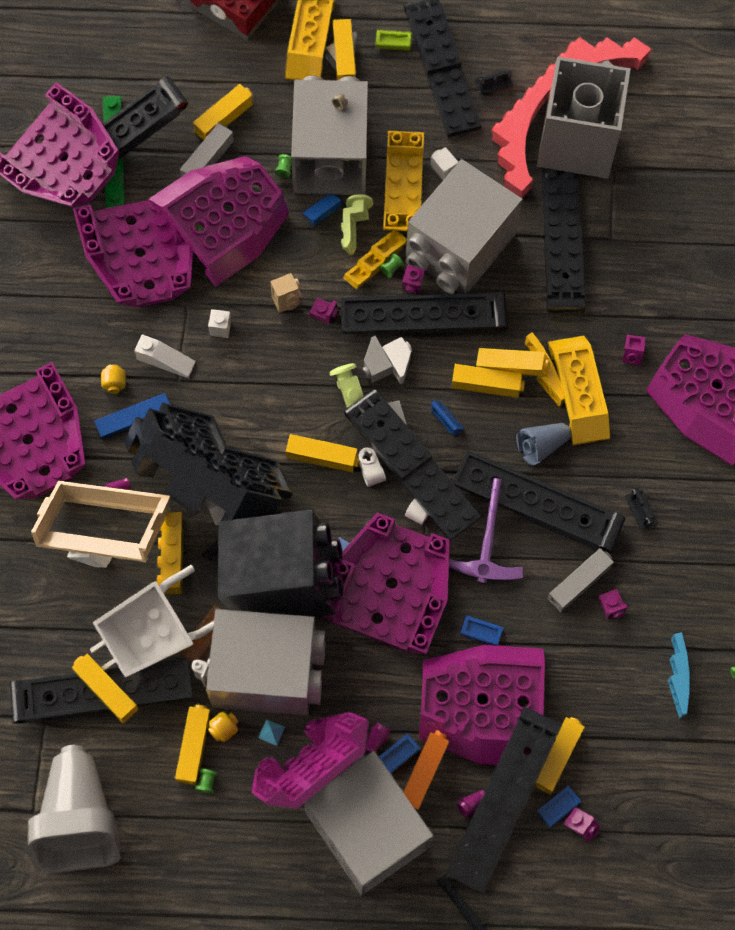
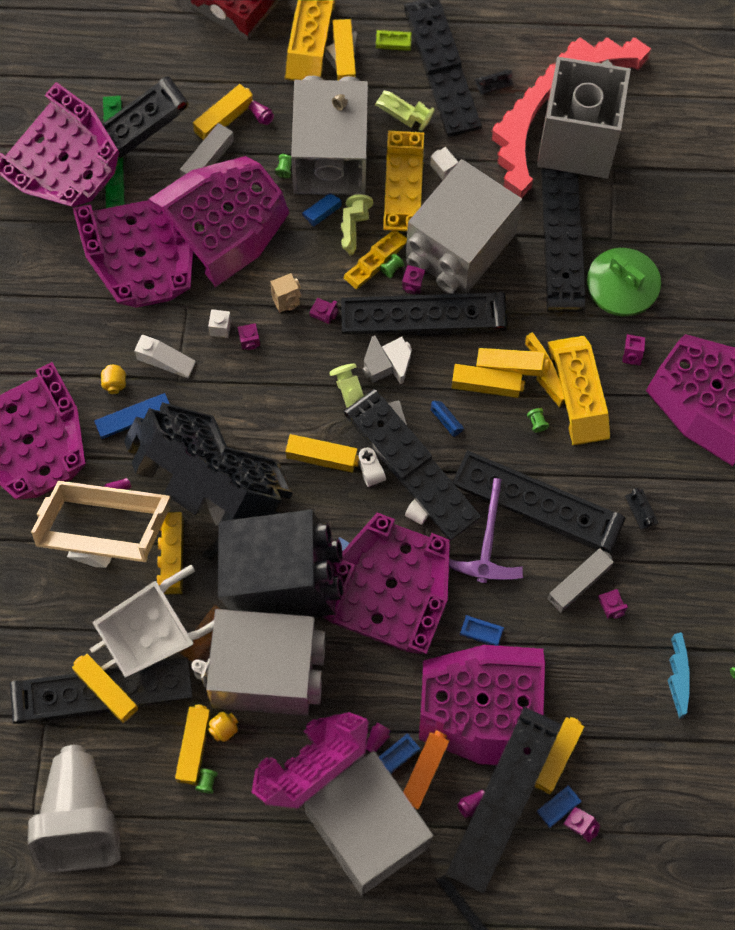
medium azure slope [259,719,285,746] -> none
sand blue cone [516,423,571,465] -> none
none -> magenta bracket [238,323,260,350]
none -> magenta cone [249,101,274,125]
none -> yellowish green piece [375,91,435,131]
none -> bright green bush [527,408,549,433]
none -> bright green bracket [587,248,661,316]

